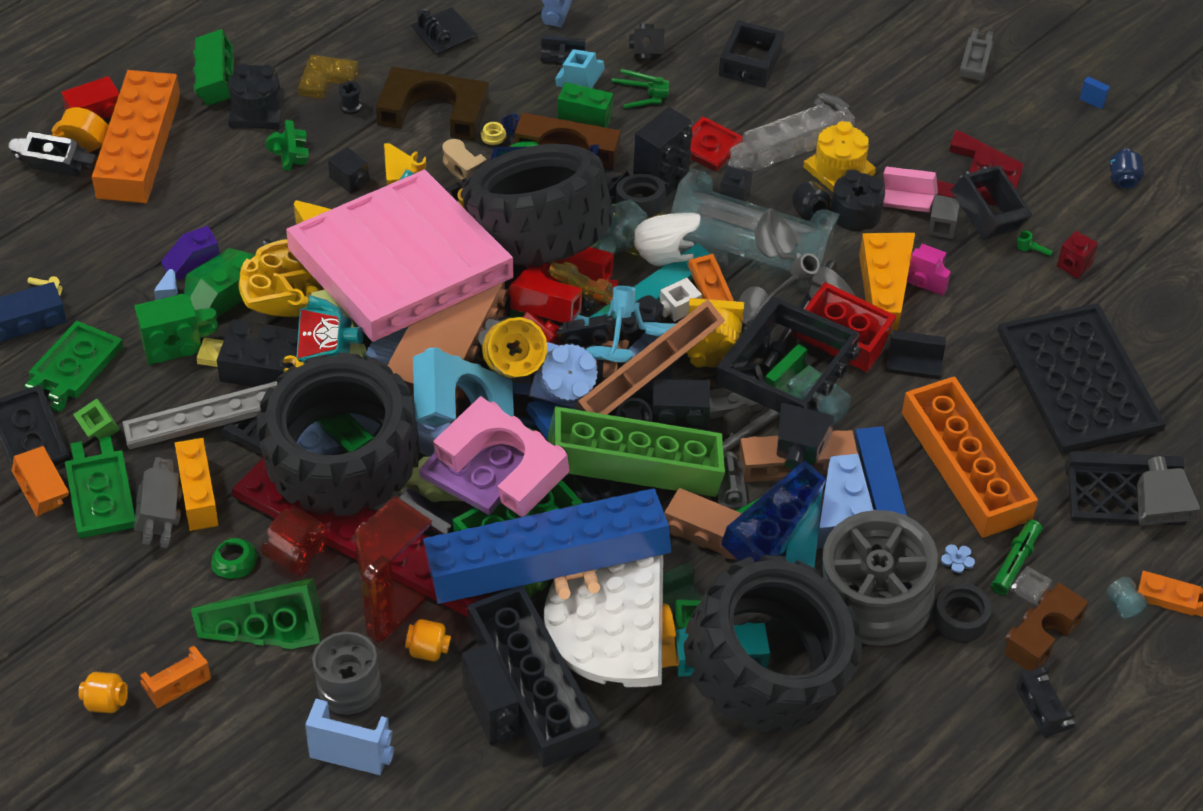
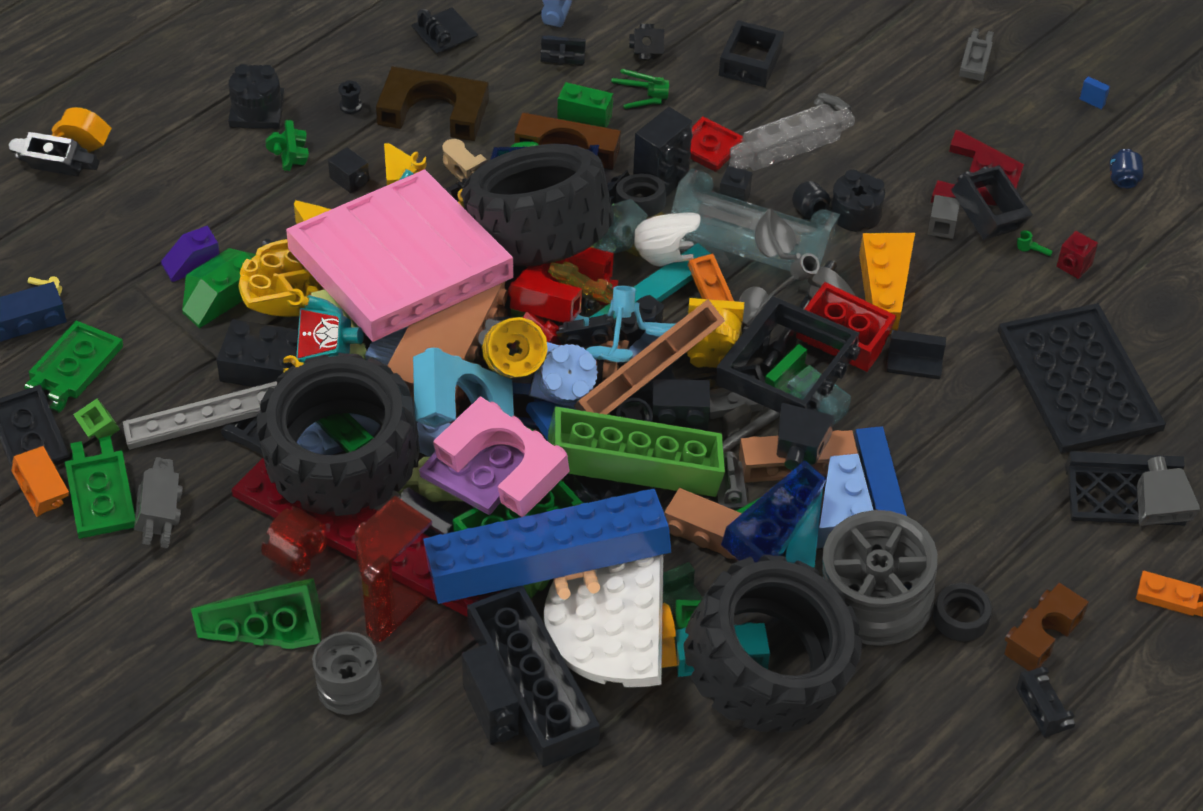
red brick [61,76,119,120] -> none
light orange head [79,672,128,713] -> none
orange brick [92,70,180,203] -> none
green hinge [134,294,219,365] -> none
orange hinge [140,645,211,709] -> none
light blue slope [154,269,178,300] -> none
light orange brick [175,438,219,531] -> none
green brick [193,29,234,106] -> none
light yellow tile [197,337,224,367] -> none
green piece [211,538,258,579] -> none
clear yellow plate [298,55,359,98] -> none
light blue panel [305,699,394,775] -> none
light orange head [405,619,451,662] -> none
light yellow plate [481,122,506,145] -> none
clear blue hinge [501,113,520,135] -> none
medium azure brick [555,49,605,88] -> none
white brick [659,278,702,321] -> none
yellow piece [803,121,876,192] -> none
bright pink panel [883,167,938,212] -> none
orange brick [901,376,1038,538] -> none
dark pink brick [907,244,951,296] -> none
light blue plant [941,545,975,574] -> none
green pin [990,519,1043,595] -> none
clear tile [1011,566,1052,605] -> none
clear light blue wheel [1106,577,1147,618] -> none

